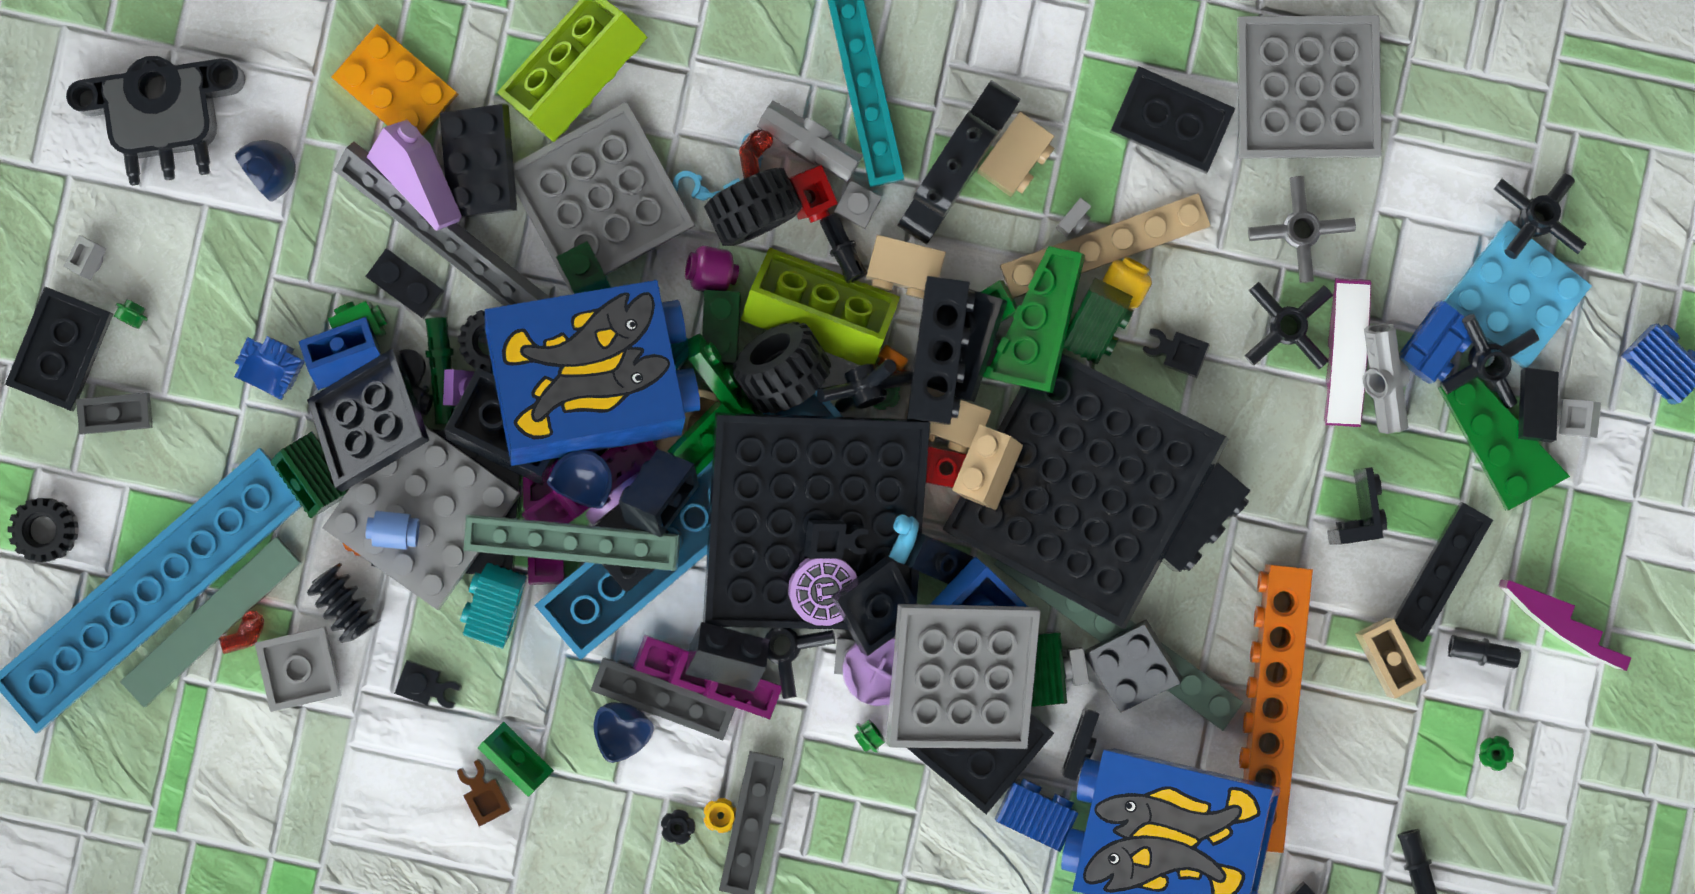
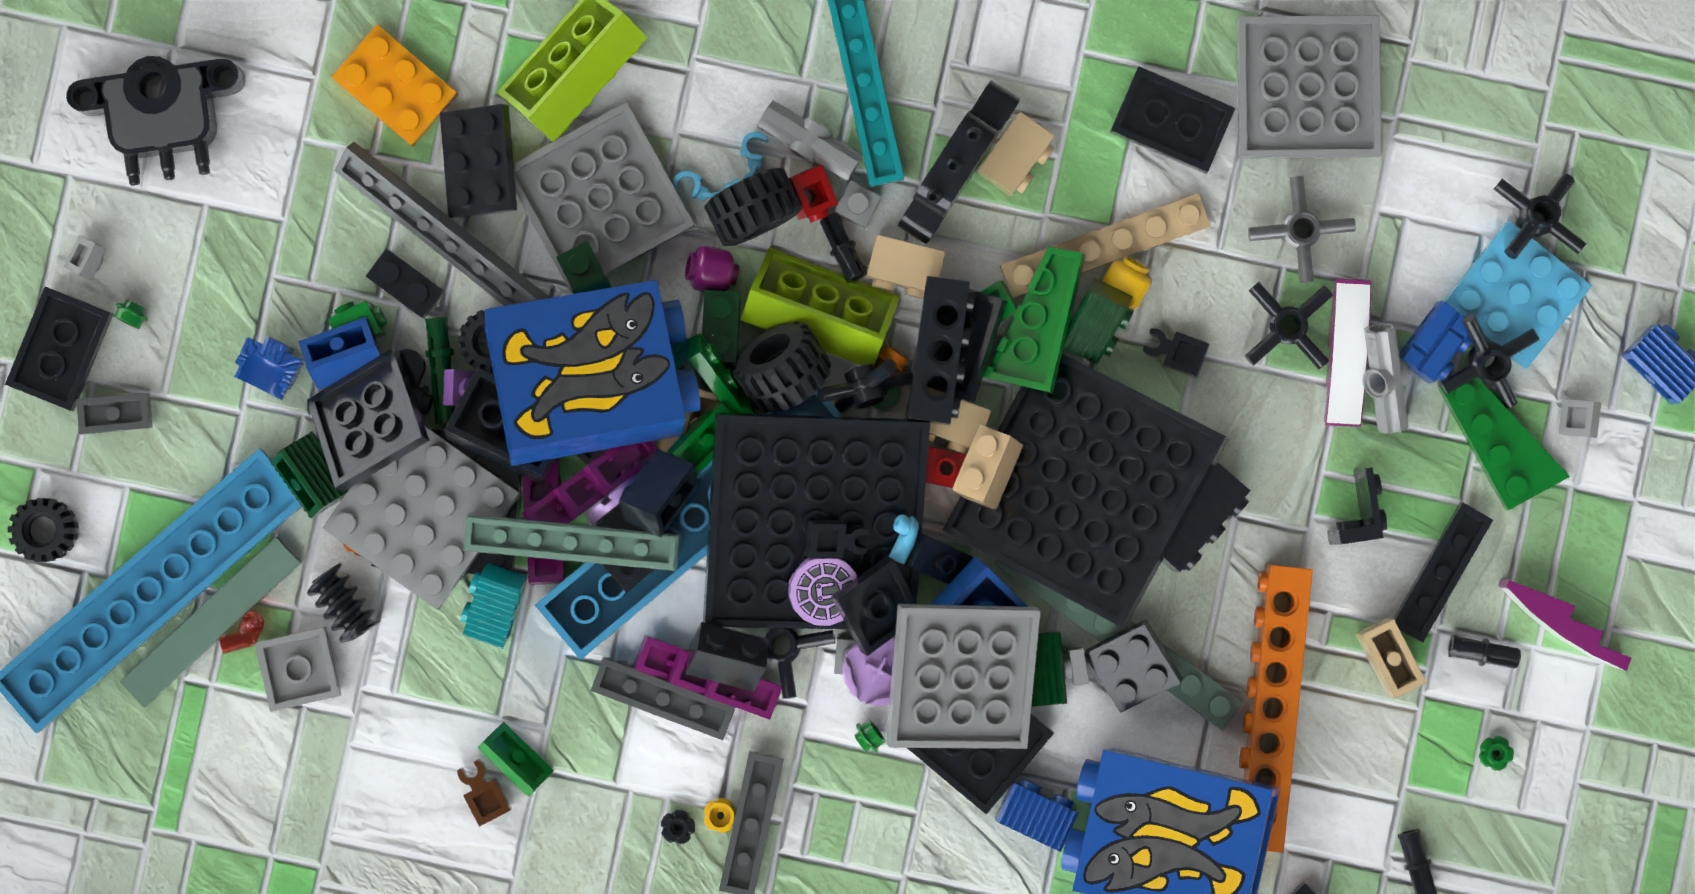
dark blue helmet [235,140,296,202] -> none
medium blue brick [366,511,420,550] -> none
lavender slope [367,119,462,231] -> none
black plate [394,660,462,708] -> none
dark blue helmet [547,450,612,509] -> none
dark blue helmet [593,702,654,763] -> none
clear red arm [739,129,773,179] -> none
light grey plate [1056,197,1091,237] -> none
black plate [1061,708,1100,781] -> none
black tile [1518,368,1559,443] -> none

